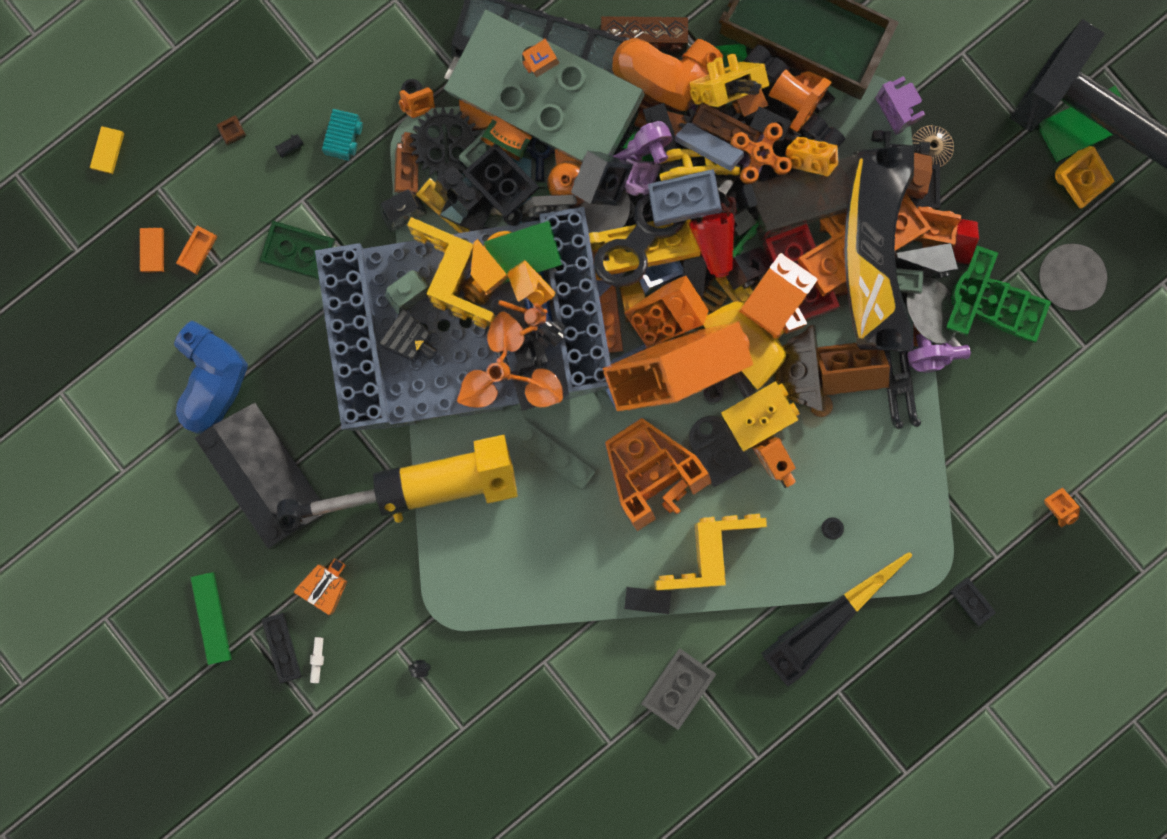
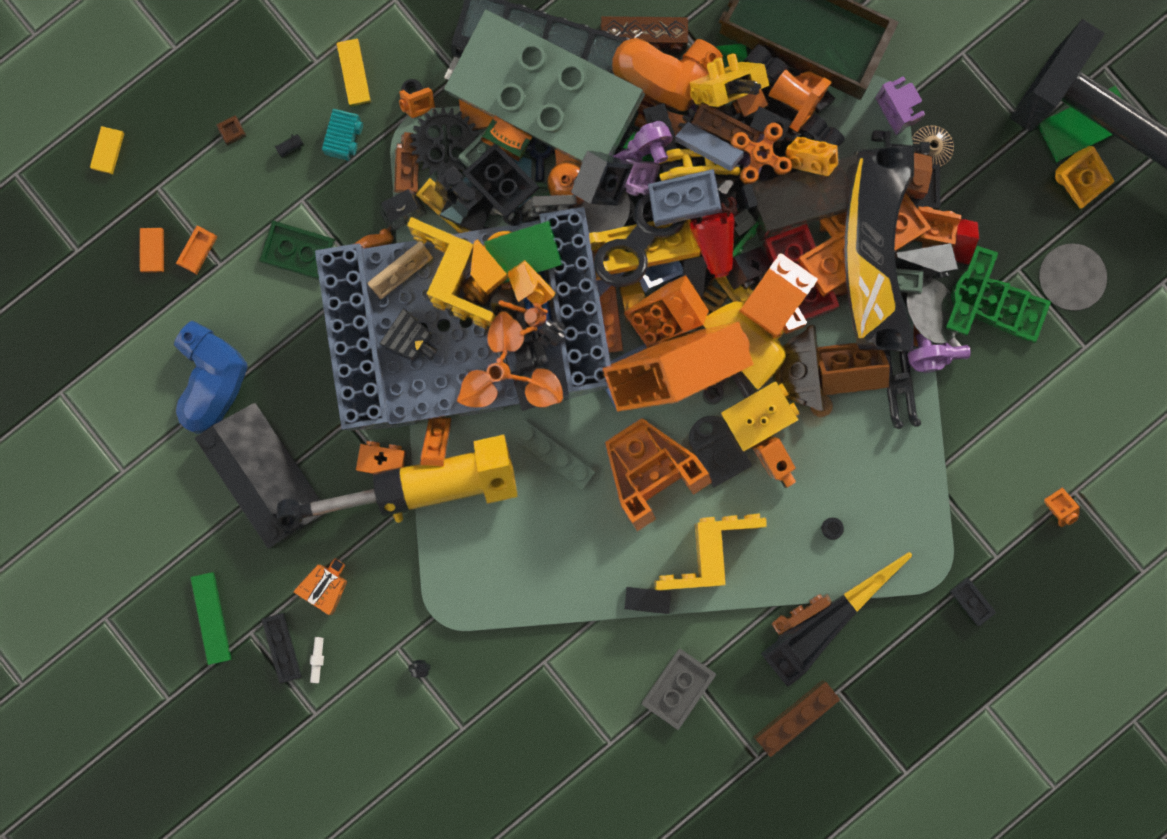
sand green torso [385,270,430,315] -> none
orange brick [522,39,559,77] -> none
orange bracket [661,479,688,514] -> none
none -> yellow tile [337,39,371,107]
none -> orange arm [354,229,394,249]
none -> orange brick [356,441,407,474]
none -> tan tile [367,241,433,300]
none -> orange tile [421,417,451,466]
none -> pearl dark grey piece [491,282,516,318]
none -> reddish brown brick [753,680,840,757]
none -> dark orange hinge [772,594,831,635]

